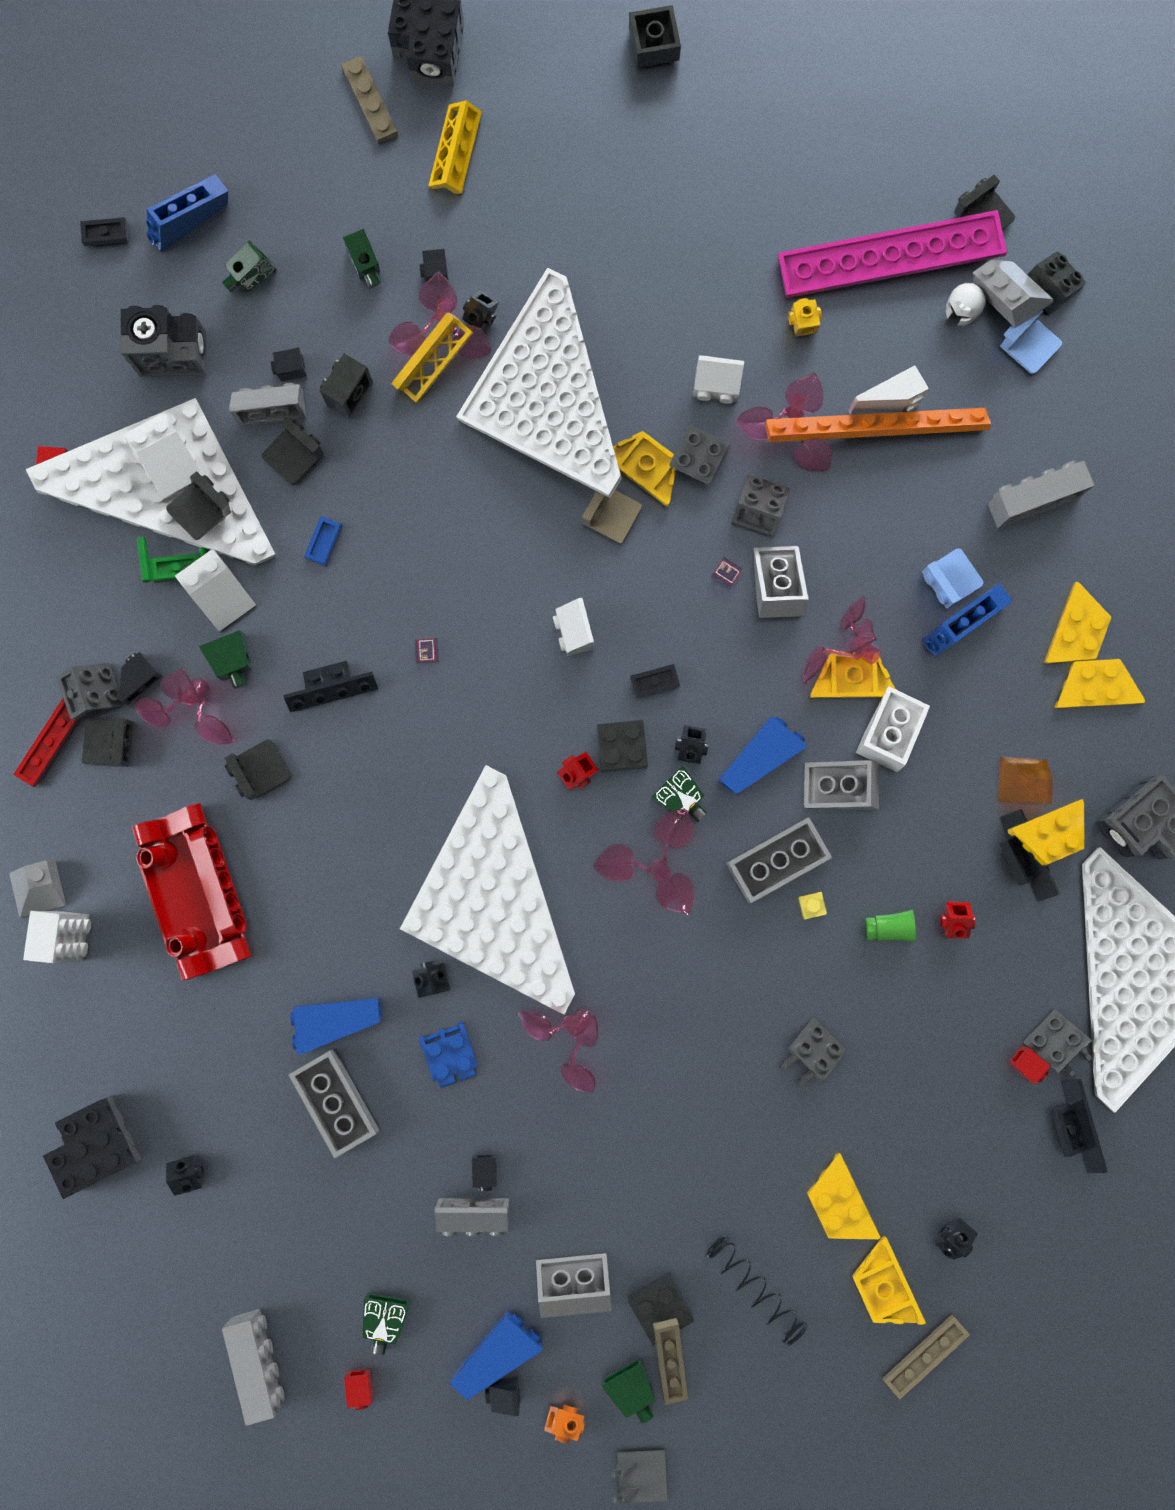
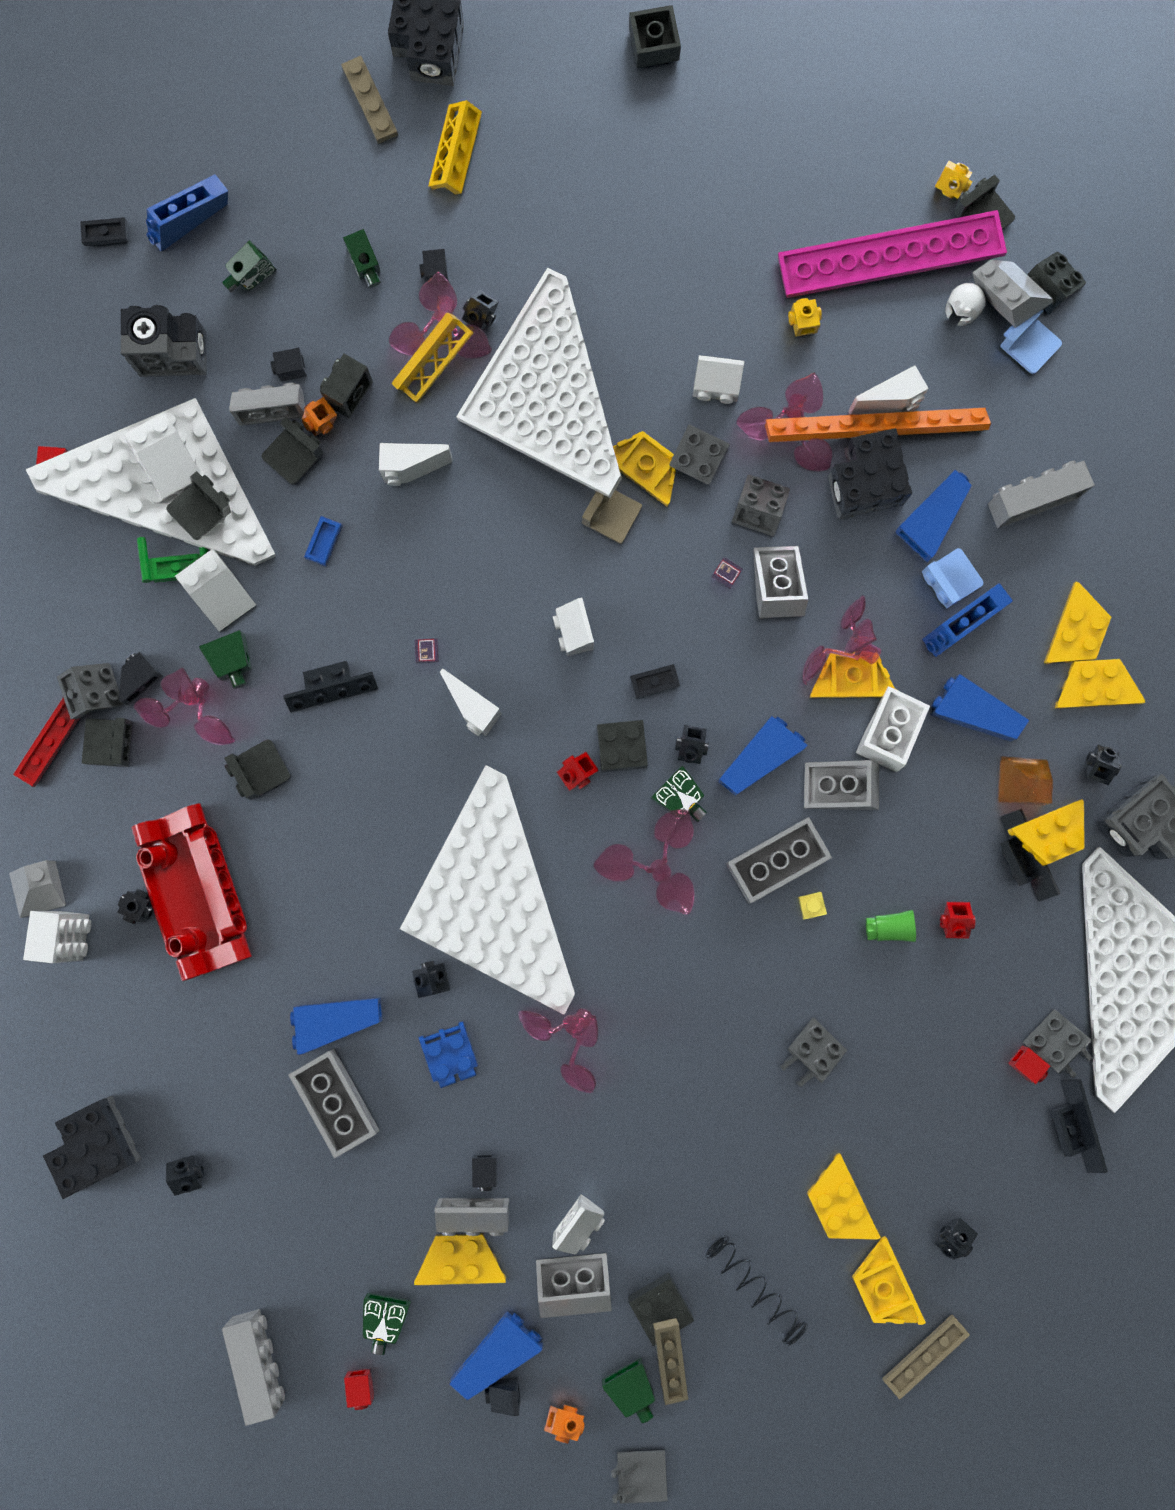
none -> black brick [117,889,154,924]
none -> orange brick [301,397,337,436]
none -> white slope [379,443,452,486]
none -> yellow wing [414,1233,506,1285]
none -> white slope [440,668,502,736]
none -> white slope [552,1194,605,1255]
none -> black piece [828,428,913,520]
none -> blue slope [895,470,972,563]
none -> blue slope [930,674,1029,742]
none -> yellow brick [935,161,973,198]
none -> black brick [1085,745,1122,786]

